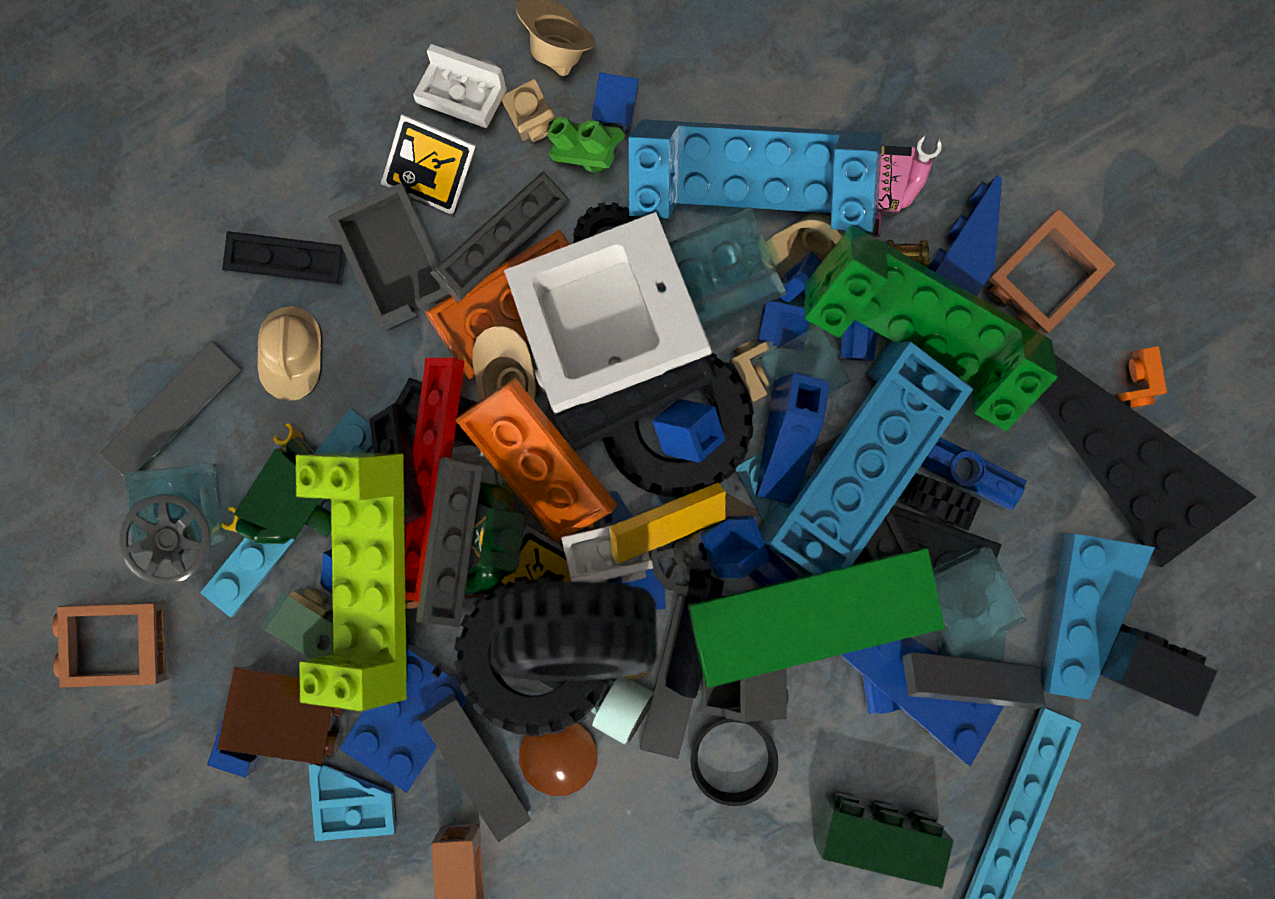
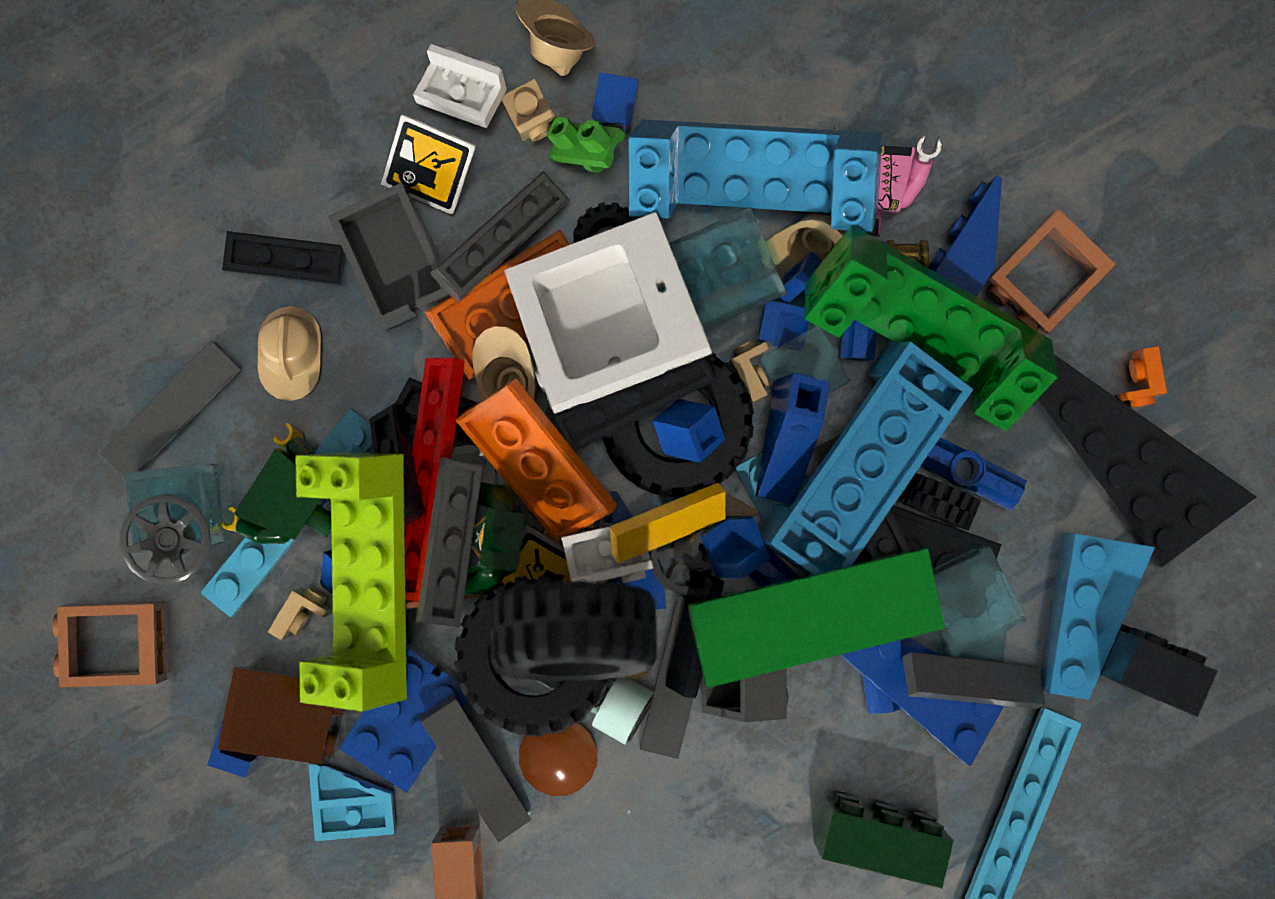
sand green tile [260,593,334,659] -> none
black tyre [690,718,778,806] -> none

